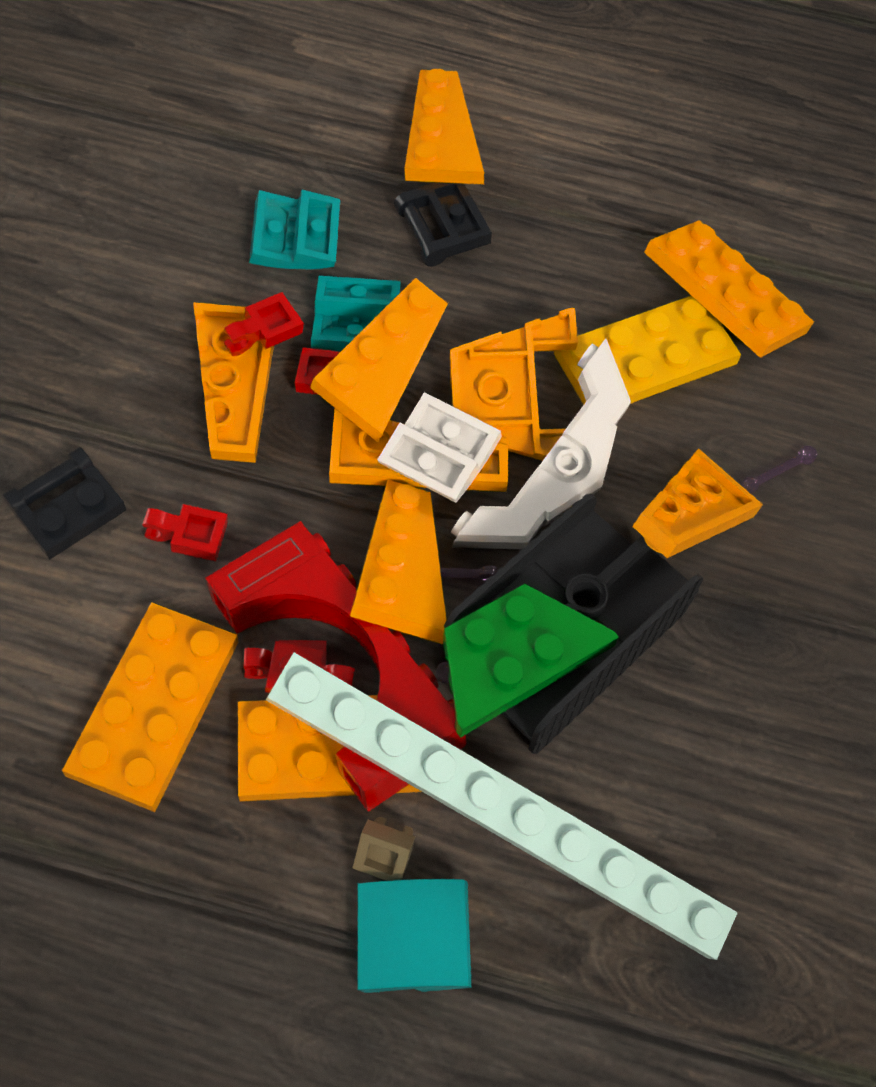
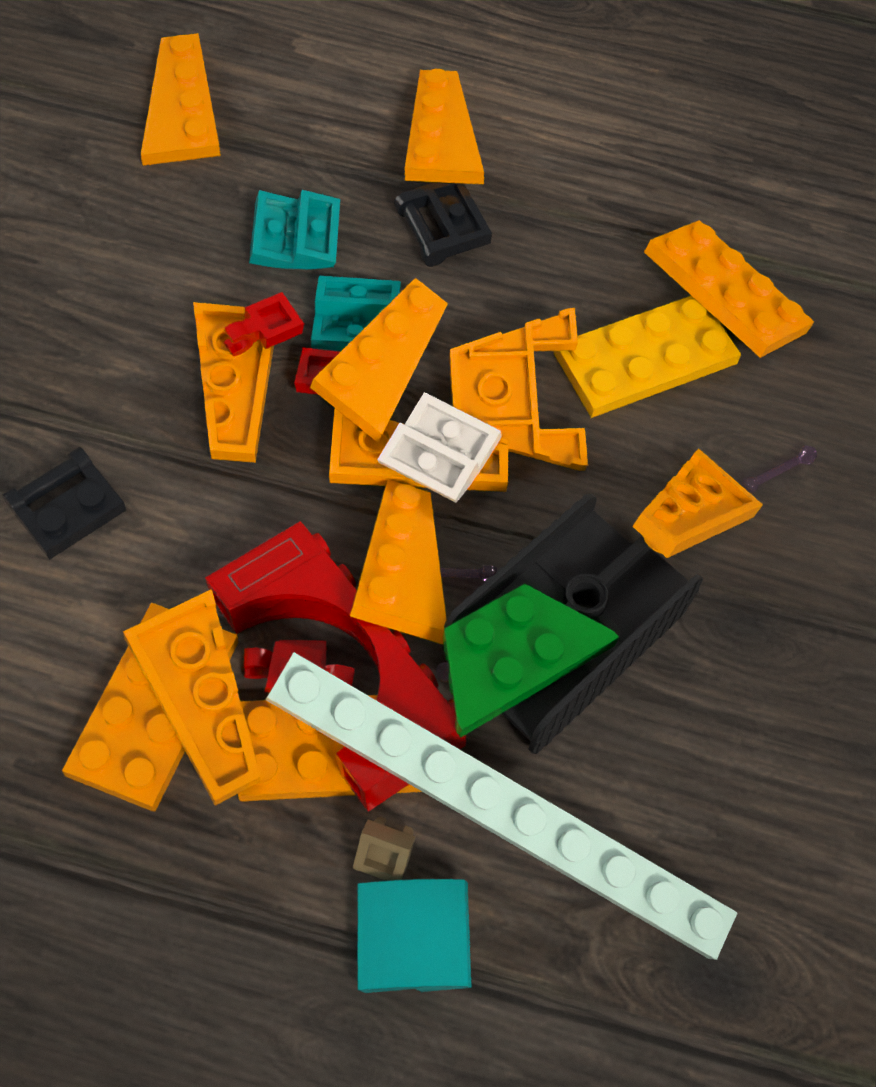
red plate [142,504,228,561] -> none
white helmet [451,339,631,549] -> none
none -> light orange wing [123,589,260,806]
none -> light orange wing [141,33,221,166]

